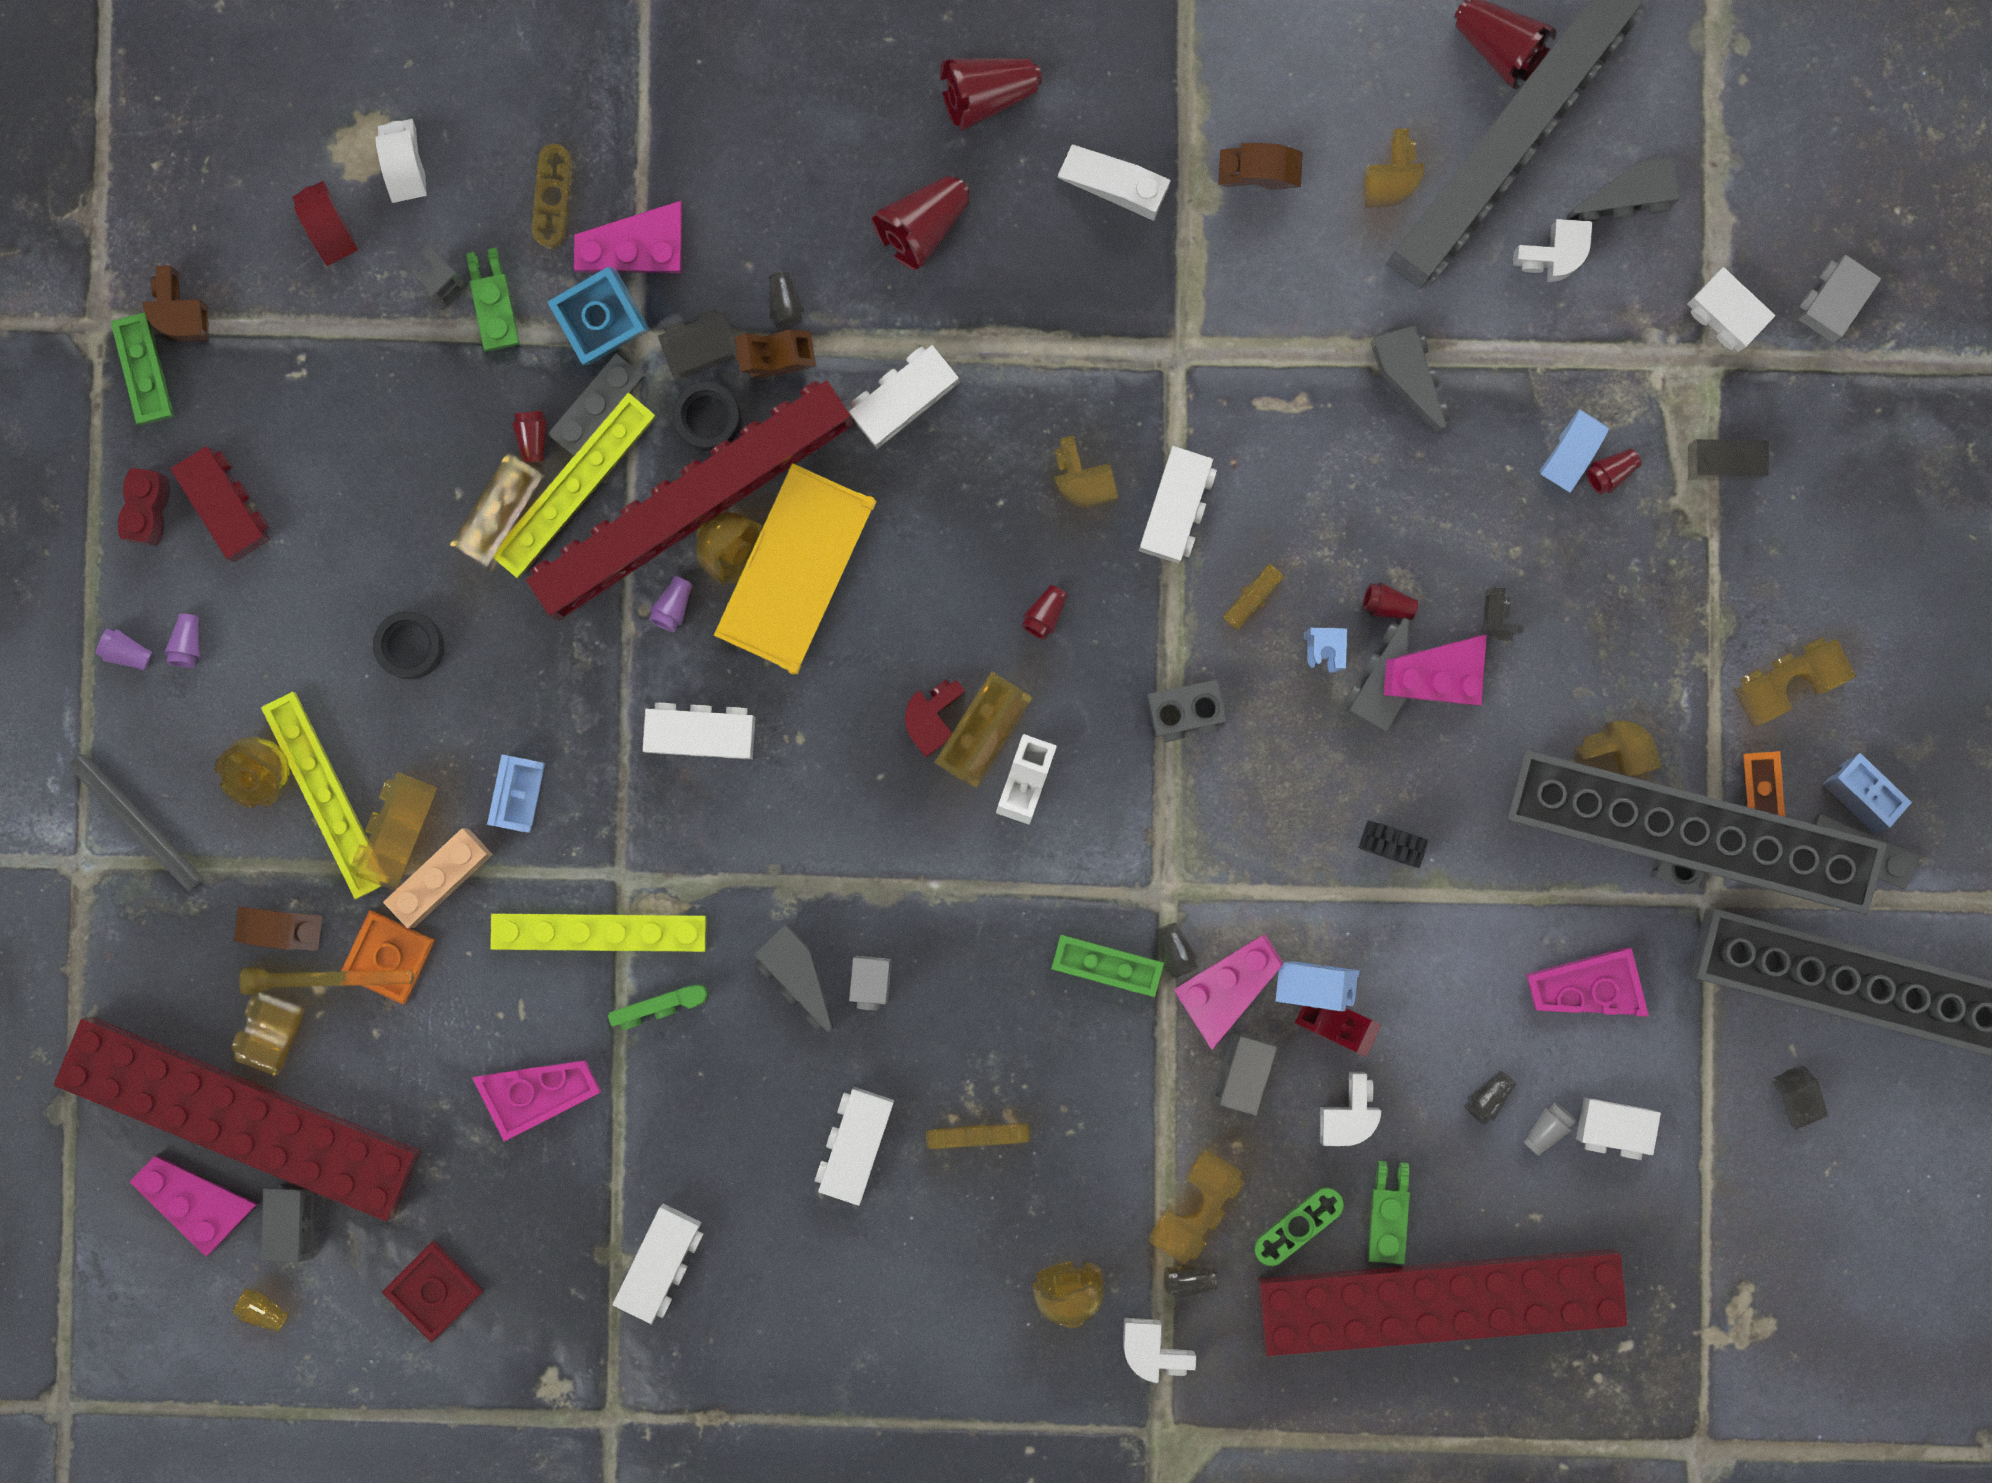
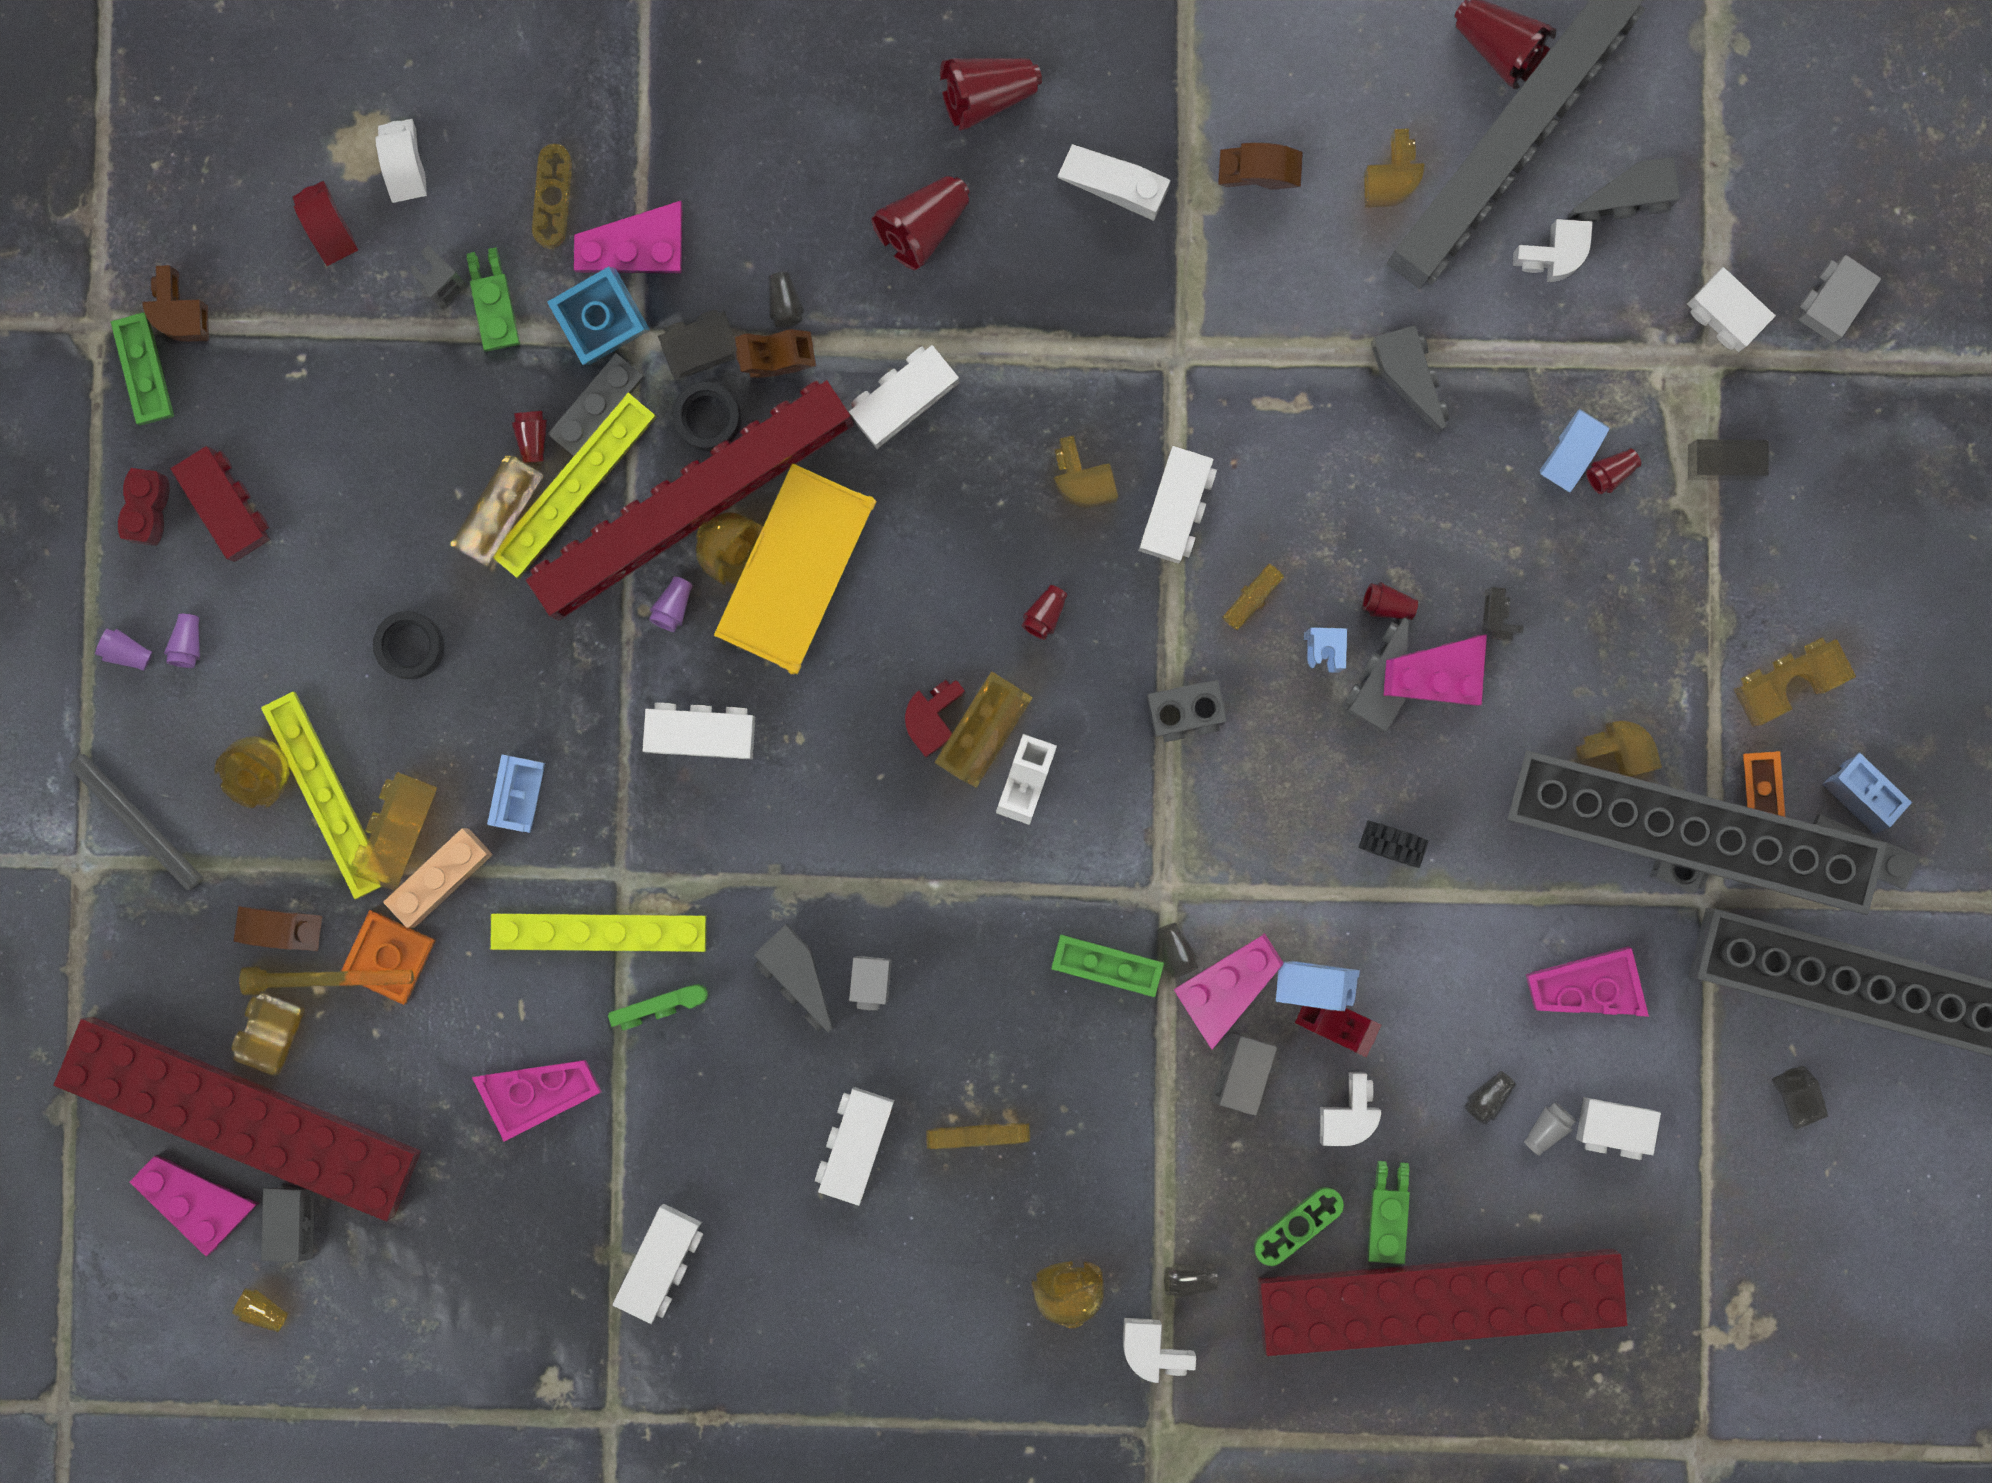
dark red tile [381,1240,484,1343] -> none
clear yellow arch [1147,1147,1244,1265] -> none

